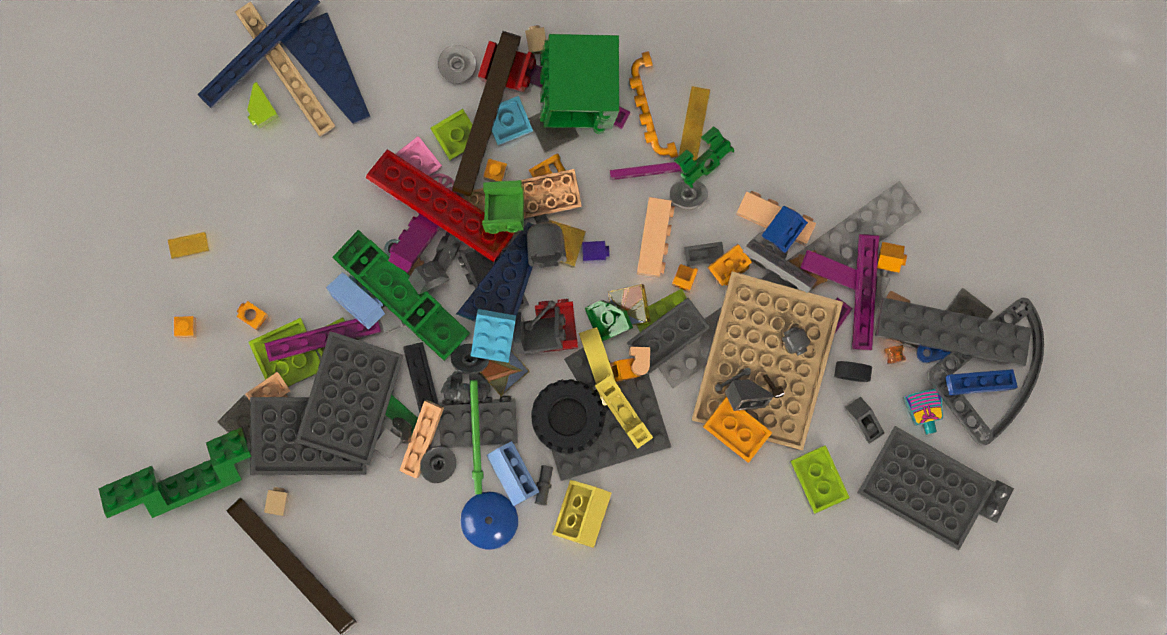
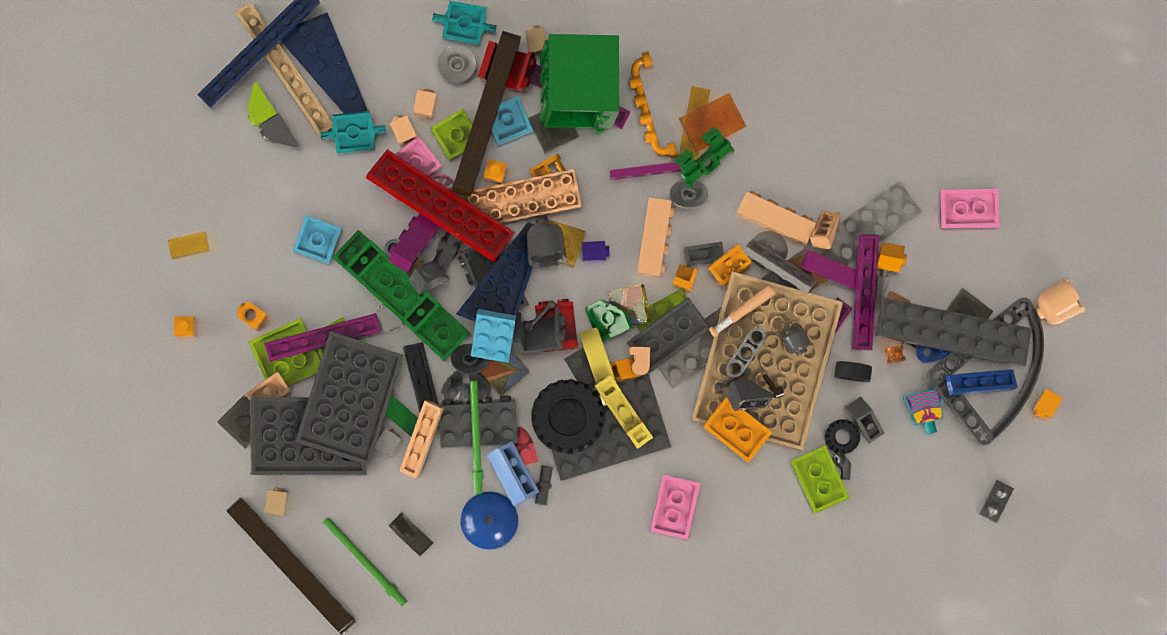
green bracket [98,427,252,518] -> none
light blue brick [326,272,385,329] -> none
clear smoke arm [392,417,412,444] -> none
dark grey dish [420,446,456,483] -> none
bright green panel [482,180,524,234] -> none
light yellow slope [552,480,612,548] -> none
blue panel [762,206,808,253] -> none
dark grey plate [857,426,996,550] -> none
none -> dark grey slope [260,113,301,151]
none -> medium azure plate [293,215,342,264]
none -> teal plate [321,111,386,153]
none -> bright green bar [323,517,407,606]
none -> clear smoke slope [388,512,433,556]
none -> light nougat brick [389,115,417,147]
none -> light nougat brick [413,88,437,119]
none -> teal plate [432,0,497,46]
none -> coral plate [514,426,538,465]
none -> bright pink plate [650,475,700,540]
none -> clear orange tile [679,93,747,152]
none -> light nougat piece [708,285,776,338]
none -> light grey beam [726,328,766,378]
none -> light nougat slope [810,211,840,249]
none -> black tyre [825,419,861,454]
none -> dark grey arm [832,453,851,480]
none -> bright pink plate [940,189,1000,229]
none -> light orange brick [1032,388,1063,420]
none -> light nougat cylinder [1036,278,1085,325]

